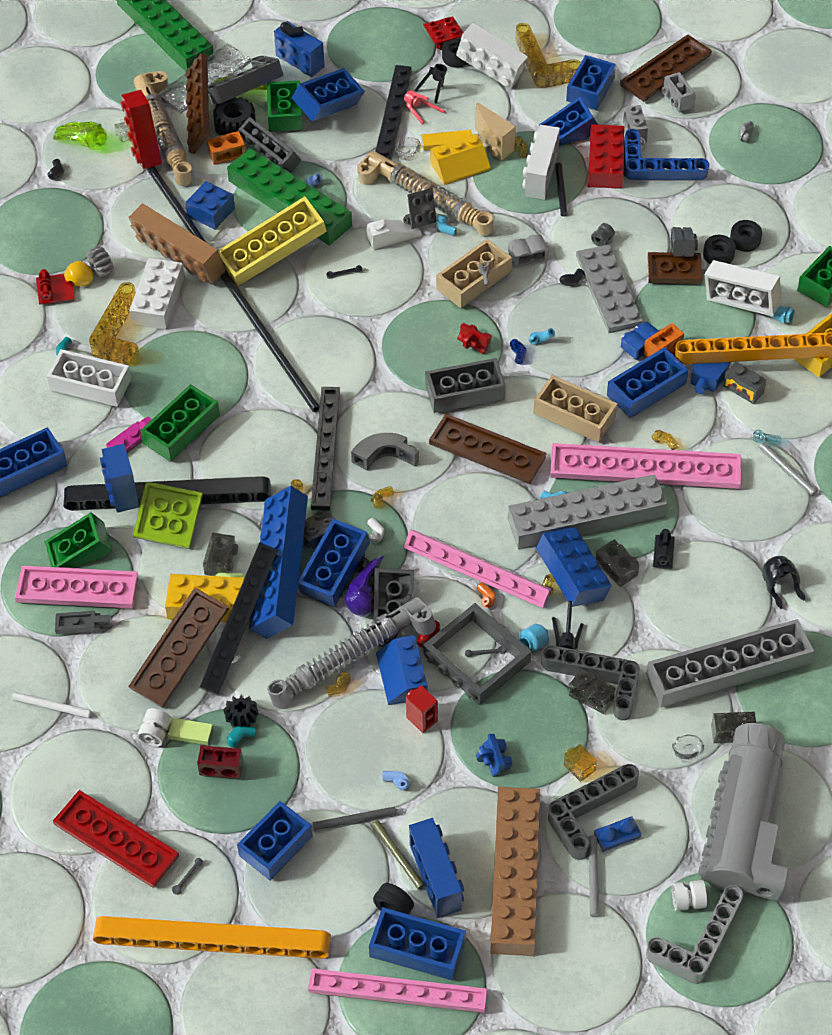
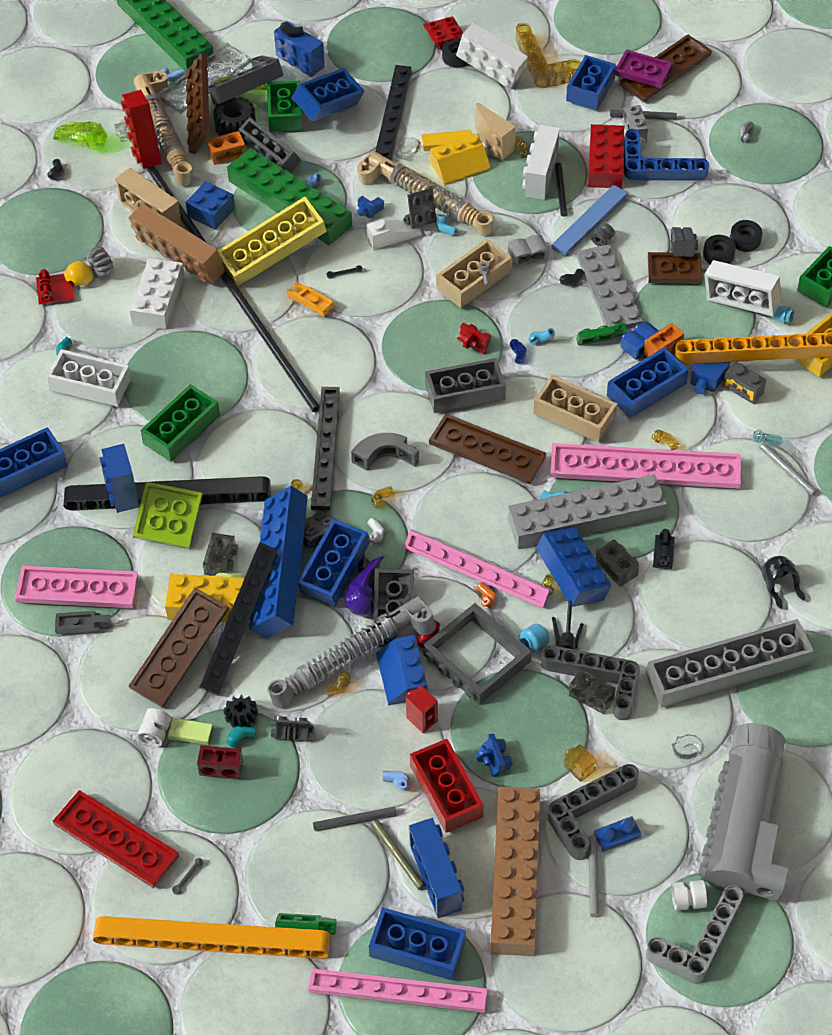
white bar [12,692,91,718] -> none
green slope [45,512,113,568] -> none
clear yellow beam [89,282,140,366] -> none
dark pink hinge [106,416,152,453] -> none
blue brick [237,801,313,881] -> none
black tyre [373,883,414,914] -> none
coral plant [404,90,445,124] -> none
black plant [415,64,447,104] -> none
dark grey hinge [465,646,506,657] -> none
blue slope [539,97,598,146] -> none
light grey brick [662,72,696,112] -> none
clear smoke brick [711,711,756,743] -> none
none -> tan brick [115,168,181,226]
none -> light blue arm [160,68,185,81]
none -> dark grey hinge [269,716,314,741]
none -> green hinge [275,913,337,935]
none -> light orange hinge [286,282,335,317]
none -> blue piece [357,196,385,219]
none -> red brick [410,739,484,833]
none -> medium blue tile [552,185,627,256]
none -> green hinge [576,323,627,345]
none -> dark grey bar [610,109,677,119]
none -> magenta plate [614,49,672,89]

